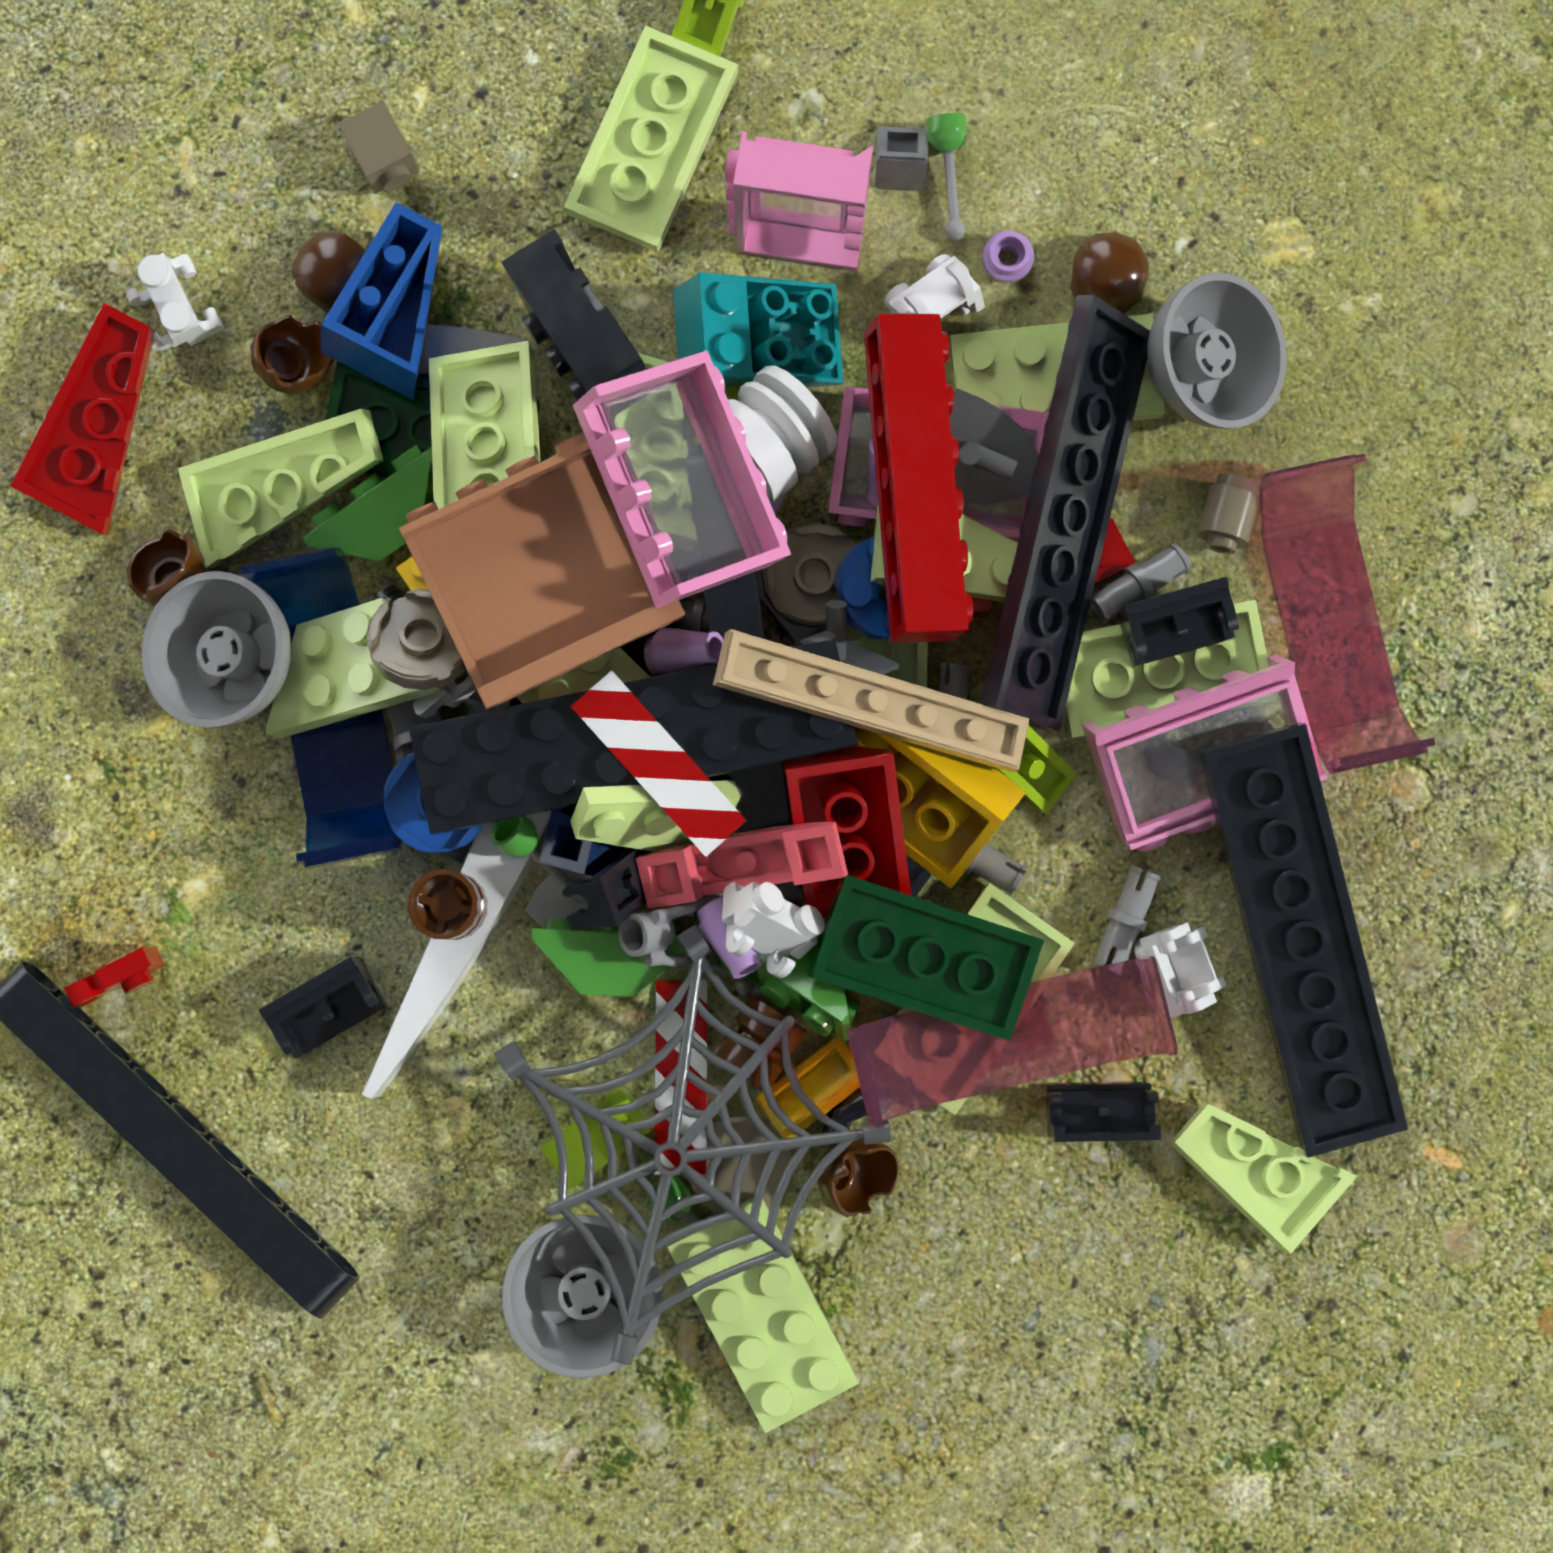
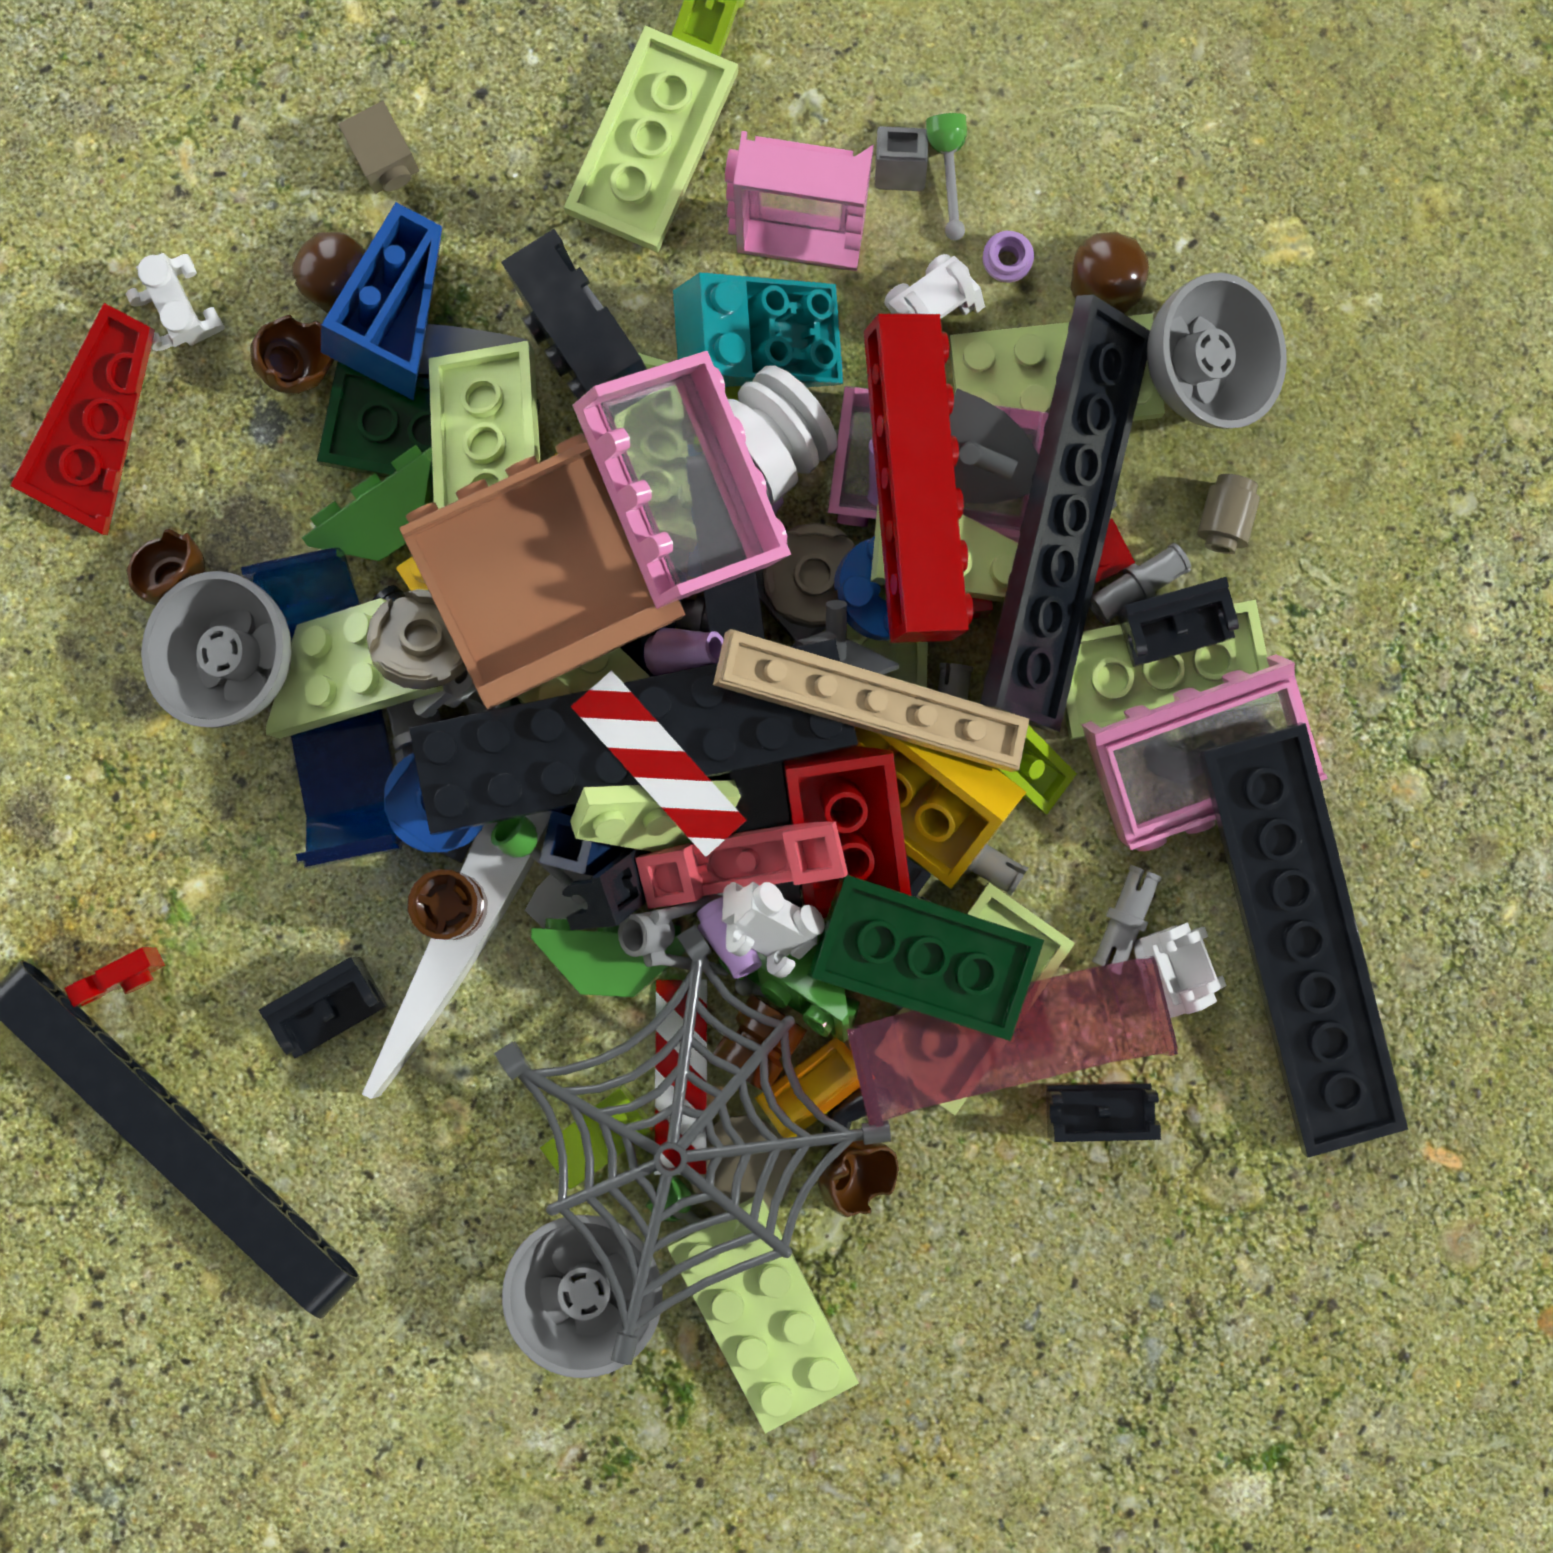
yellowish green wing [177,409,384,568] -> none
yellowish green wing [1169,1104,1357,1254] -> none
clear pink windscreen [1259,453,1436,775] -> none

